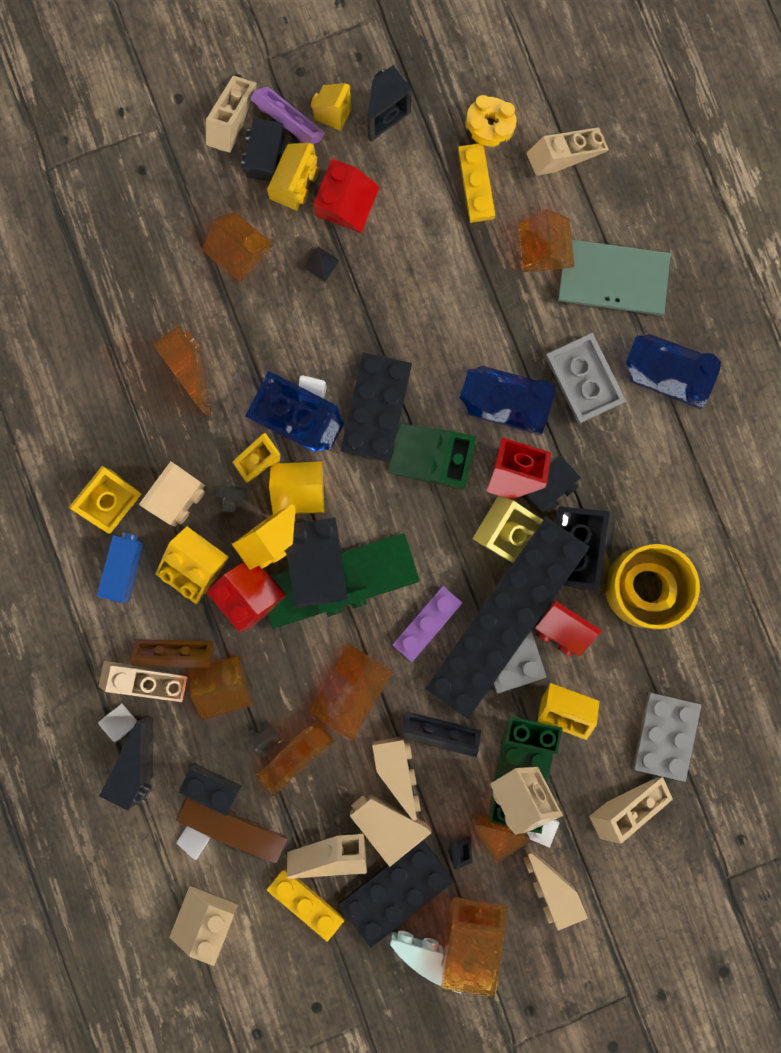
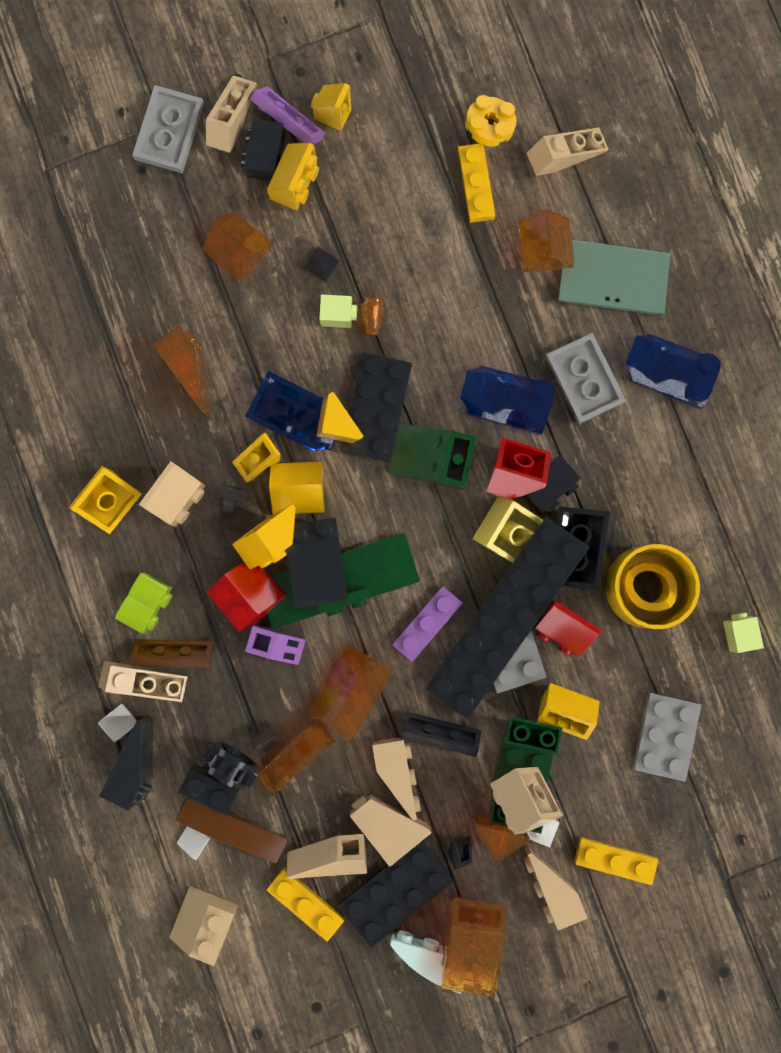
blue brick [97,532,144,603] -> none
yellow slope [155,527,229,604] -> none
clear orange slope [189,655,253,720] -> none
white slope [298,375,327,404] -> none
red slope [313,158,380,233] -> none
black slope [367,65,412,142] -> none
tan slope [589,776,673,844] -> none
none -> lime brick [115,572,172,634]
none -> light grey plate [132,85,204,173]
none -> black gear [202,742,258,790]
none -> medium lavender slope [245,625,306,665]
none -> yellow slope [317,392,364,443]
none -> yellowish green brick [320,295,357,328]
none -> clear orange cone [360,297,386,335]
none -> yellow plate [574,837,658,885]
none -> yellowish green brick [723,613,764,653]

